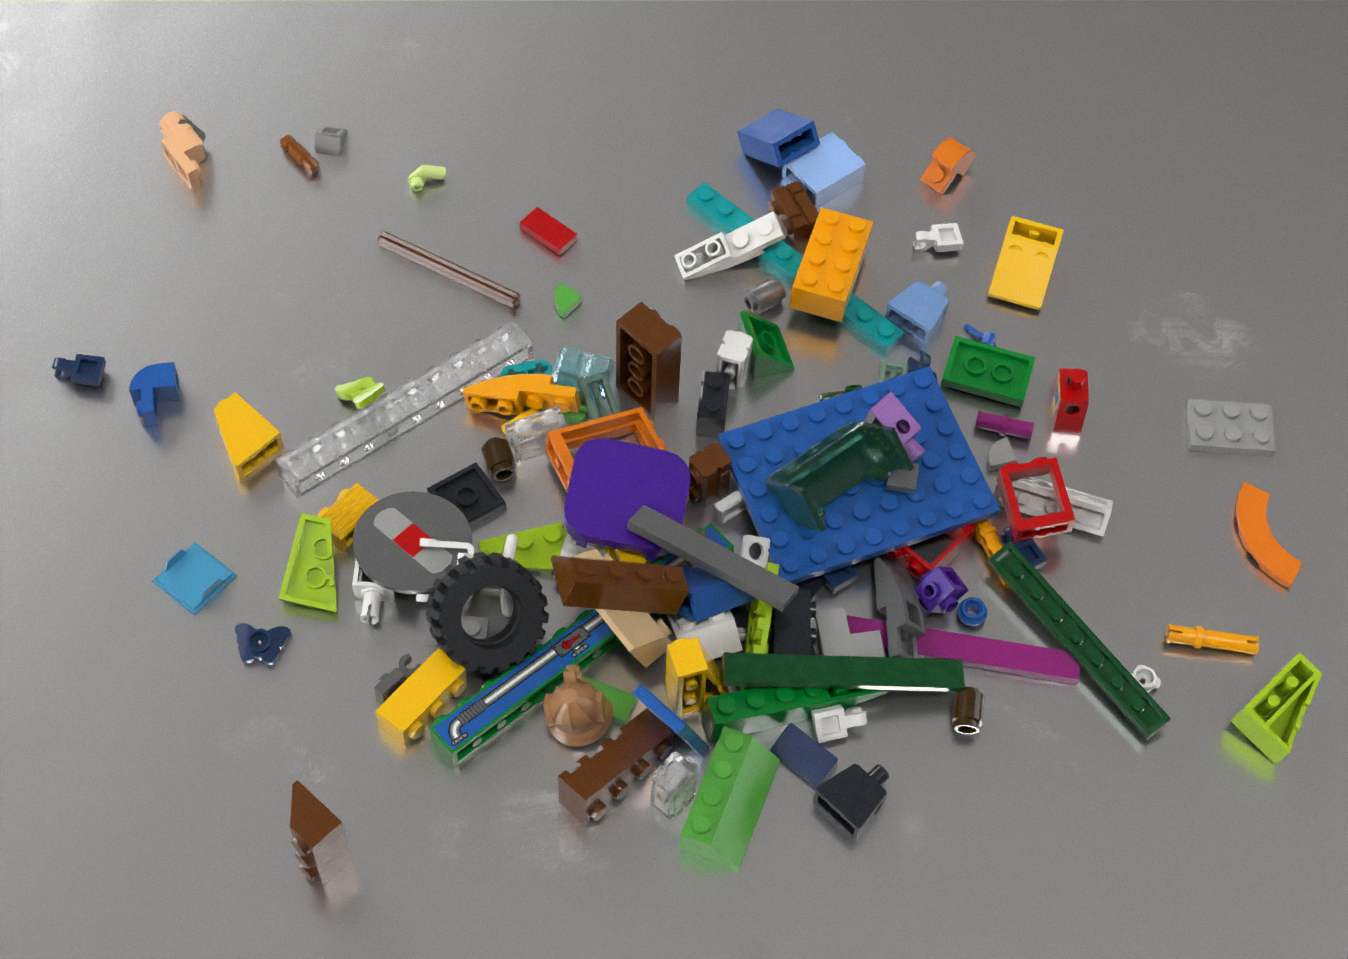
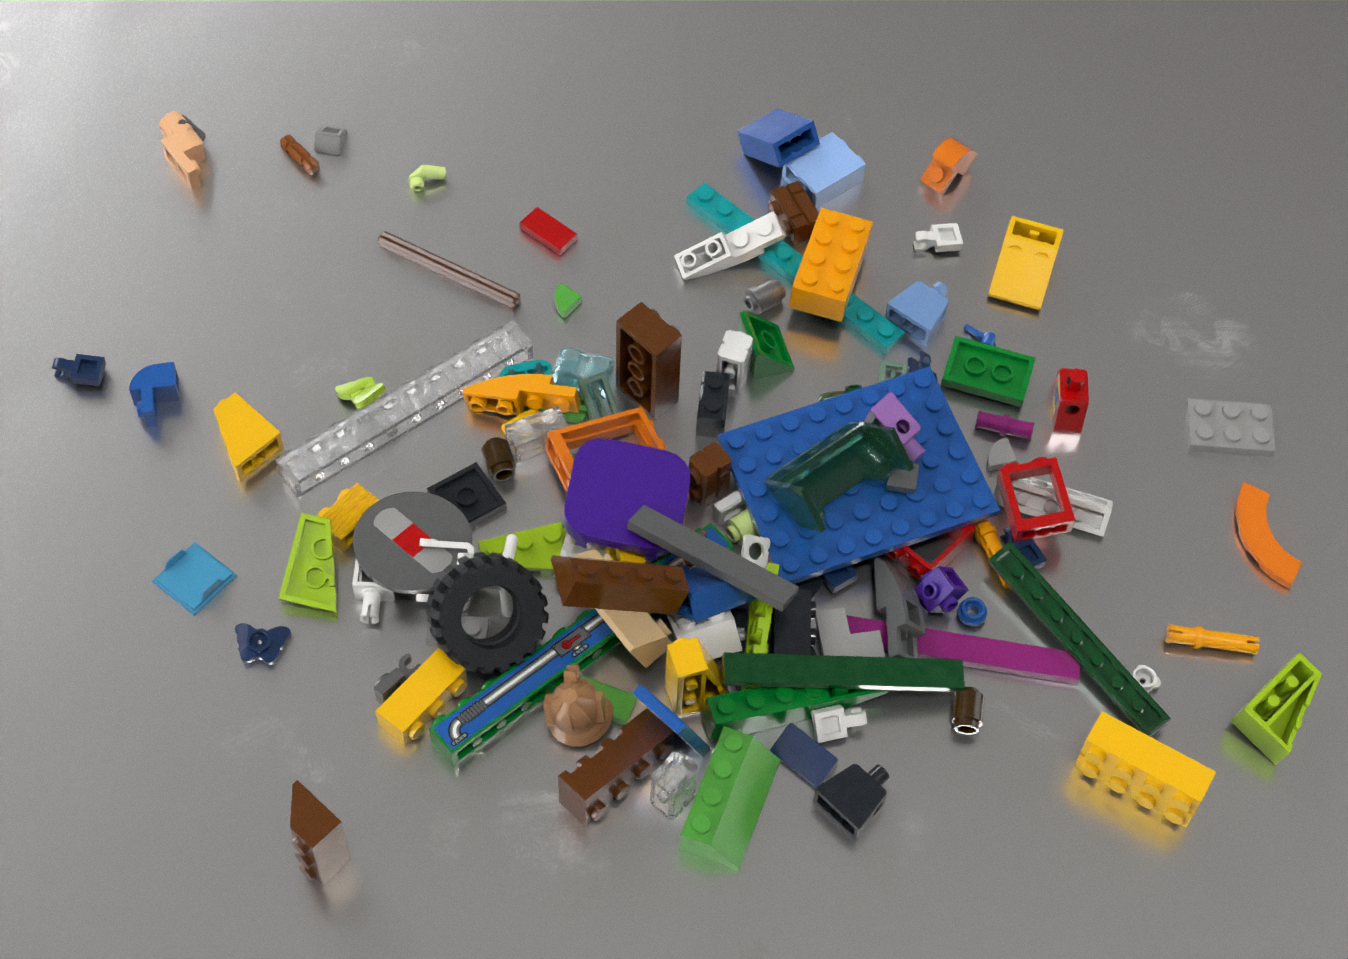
none -> yellowish green brick [725,509,759,545]
none -> yellow piece [1074,711,1216,827]

